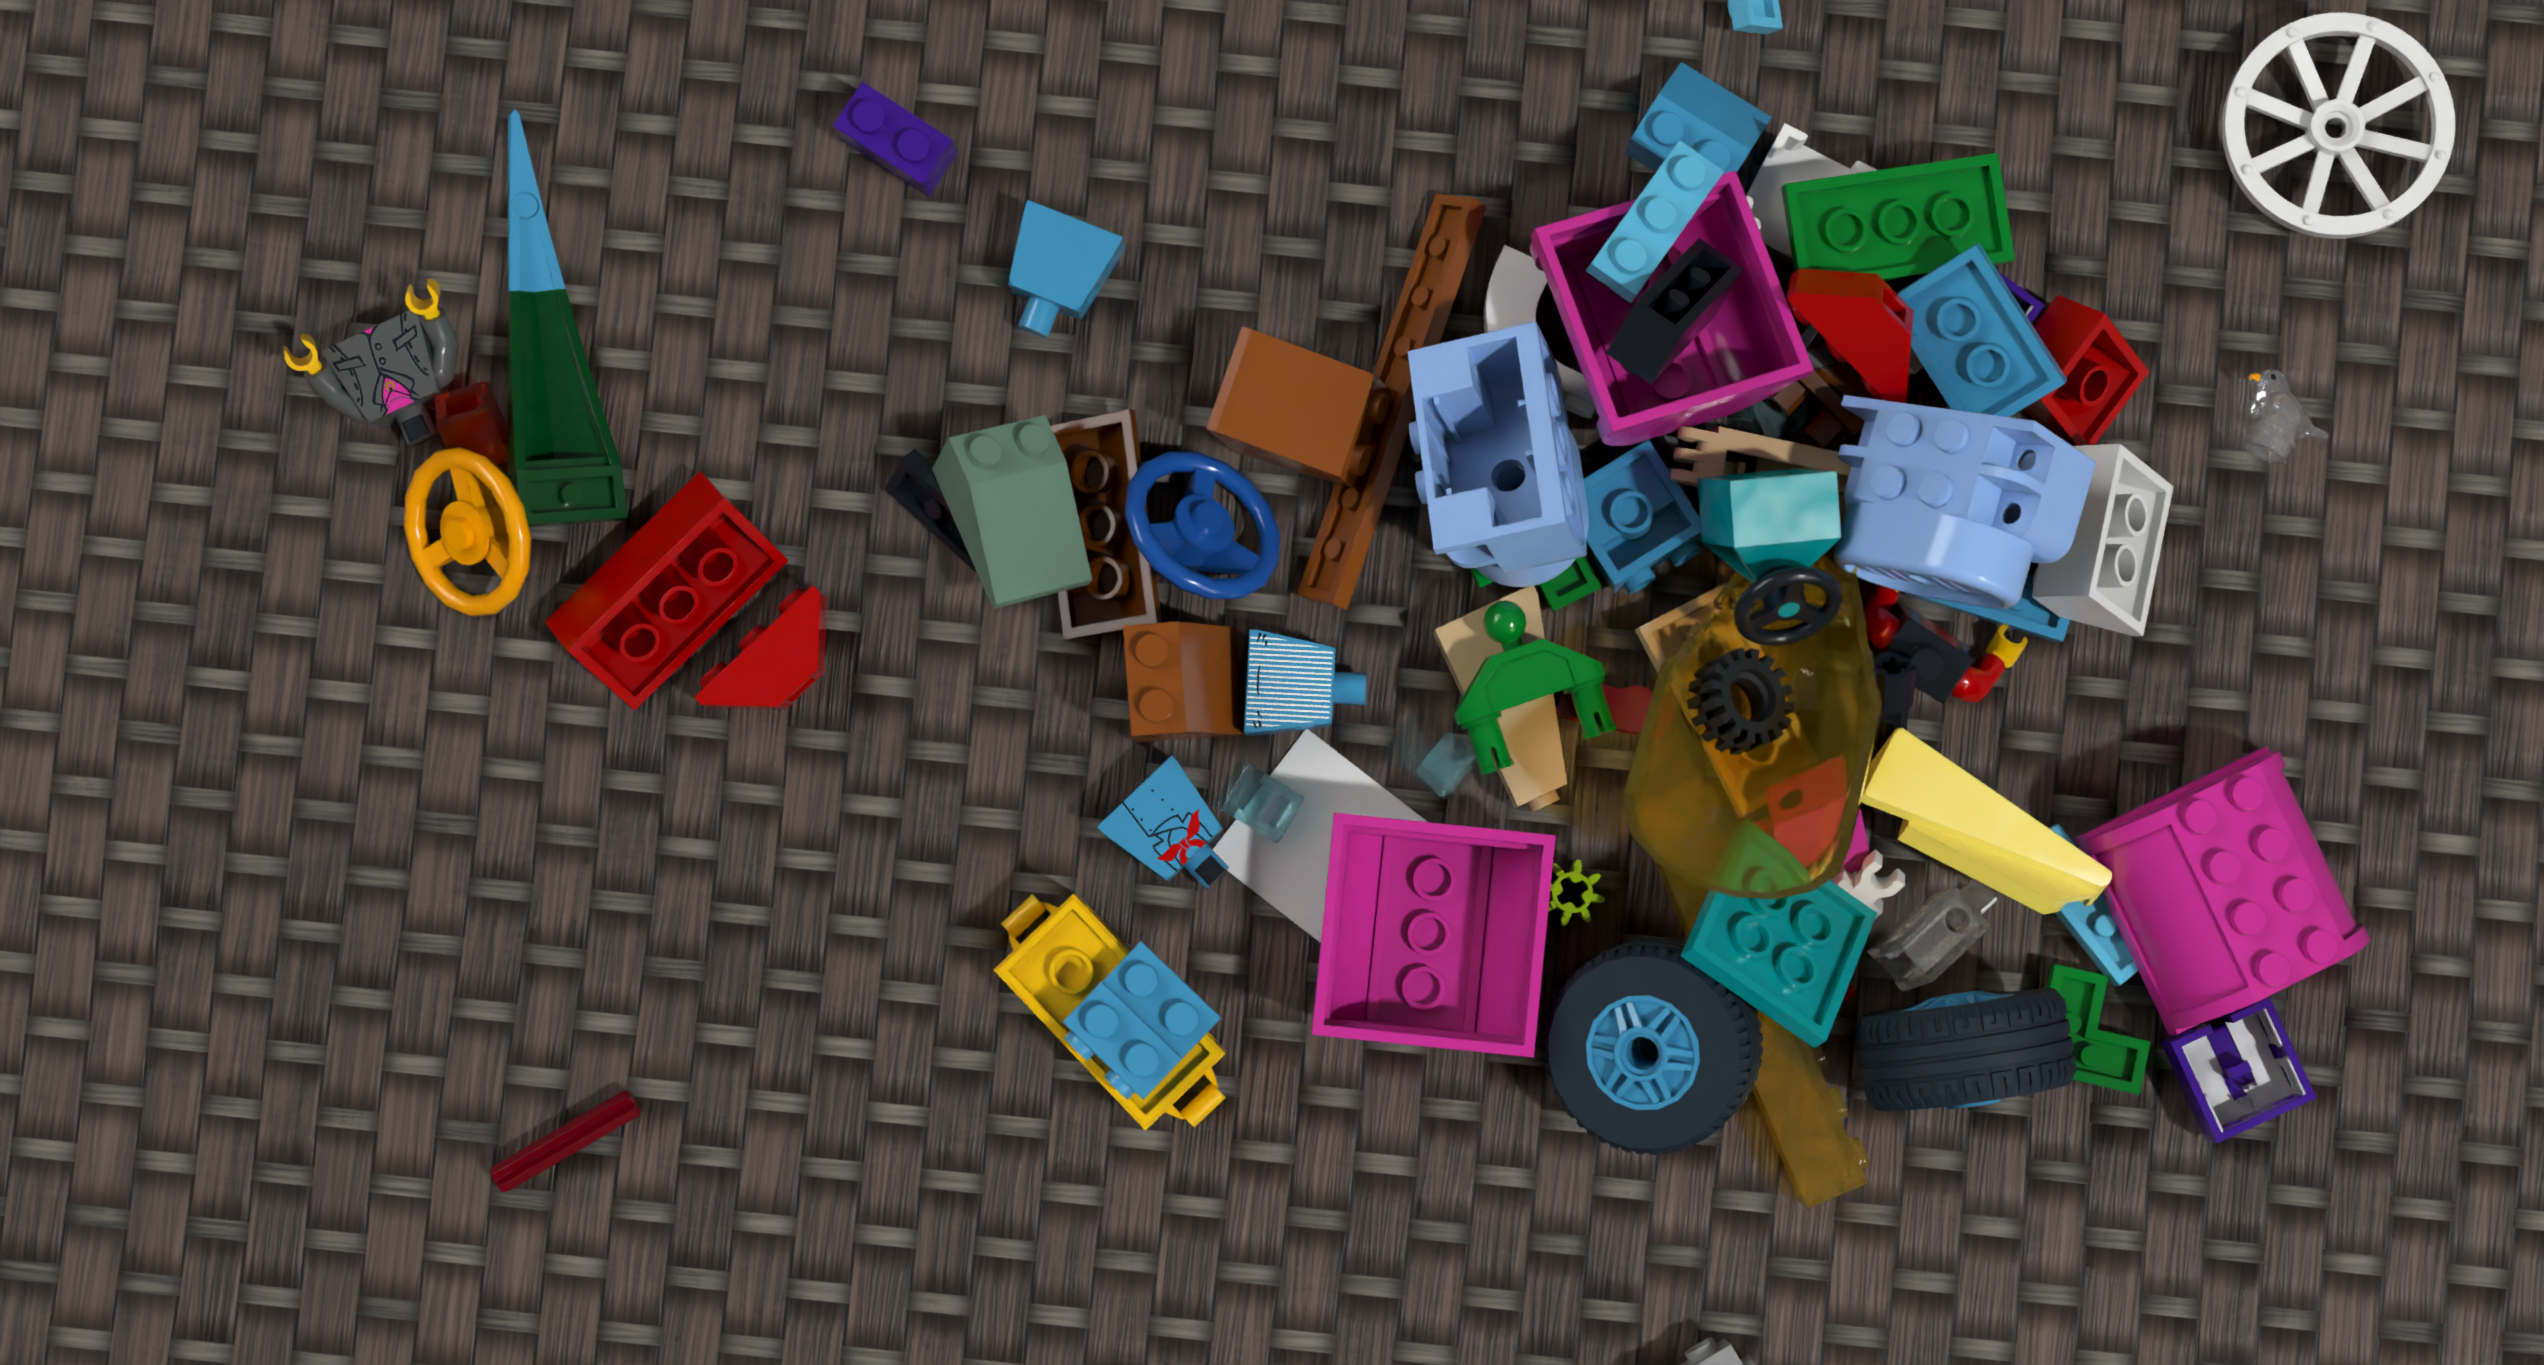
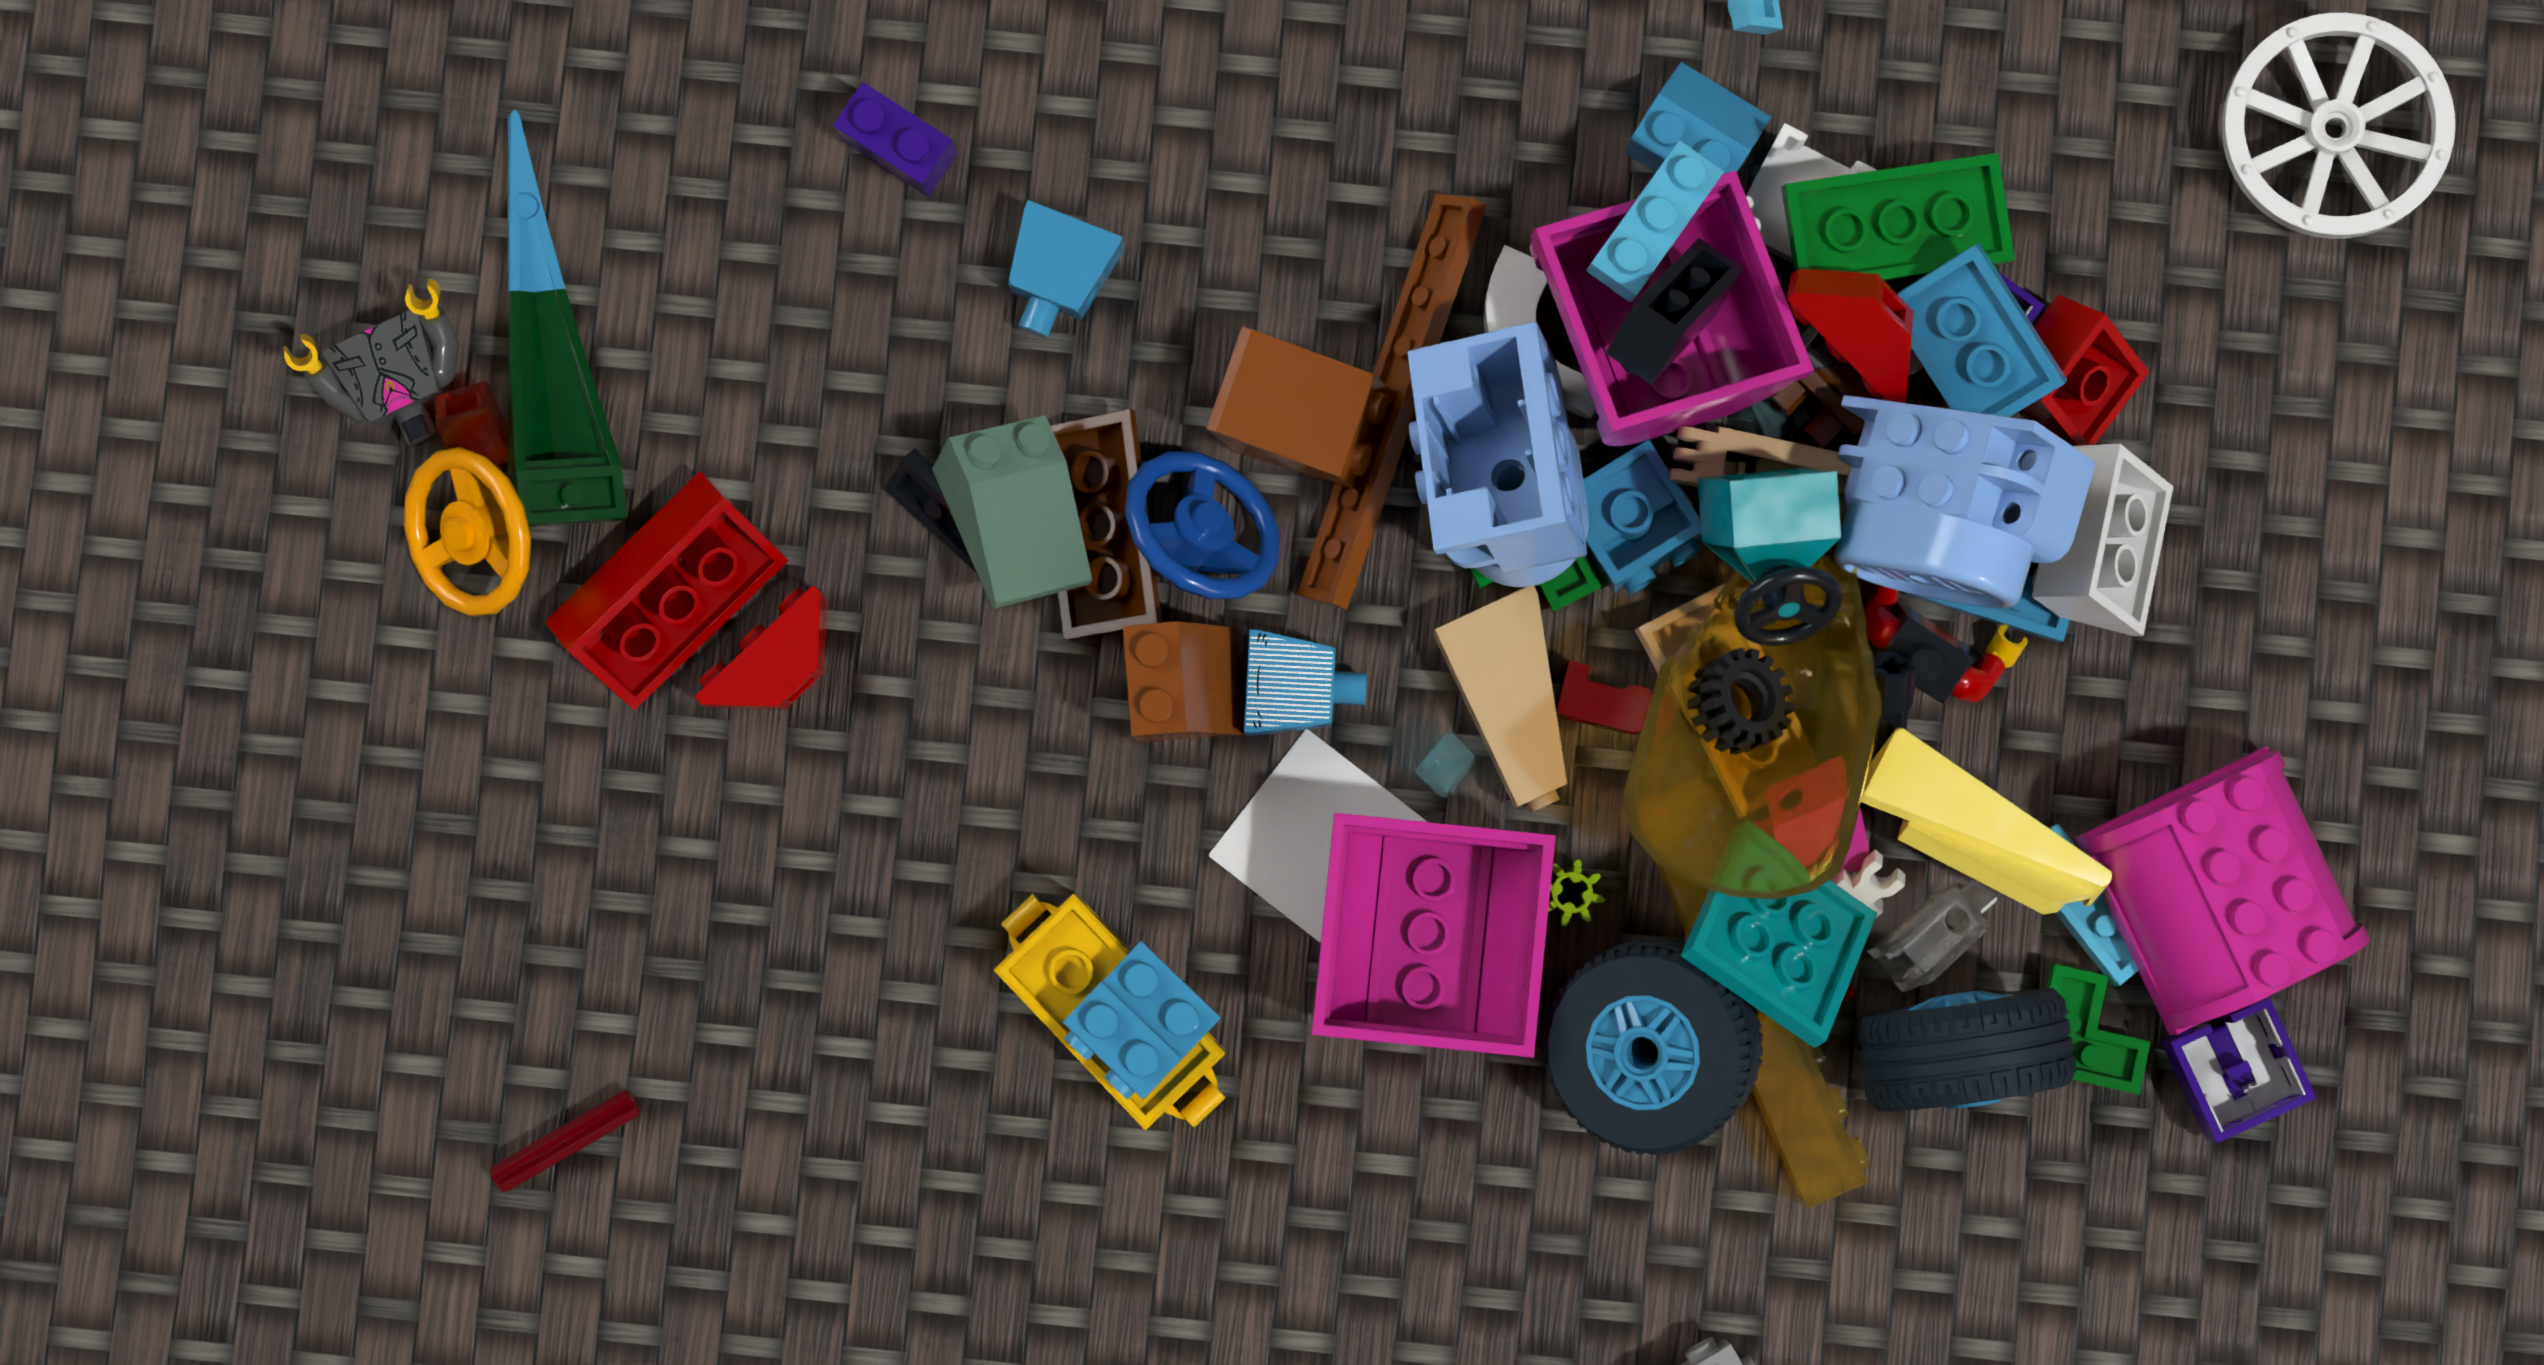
dark azure torso [1097,756,1229,889] -> none
clear light blue slope [1221,764,1304,843] -> none
green connector [1453,600,1617,775] -> none
clear animal [2244,369,2329,464] -> none

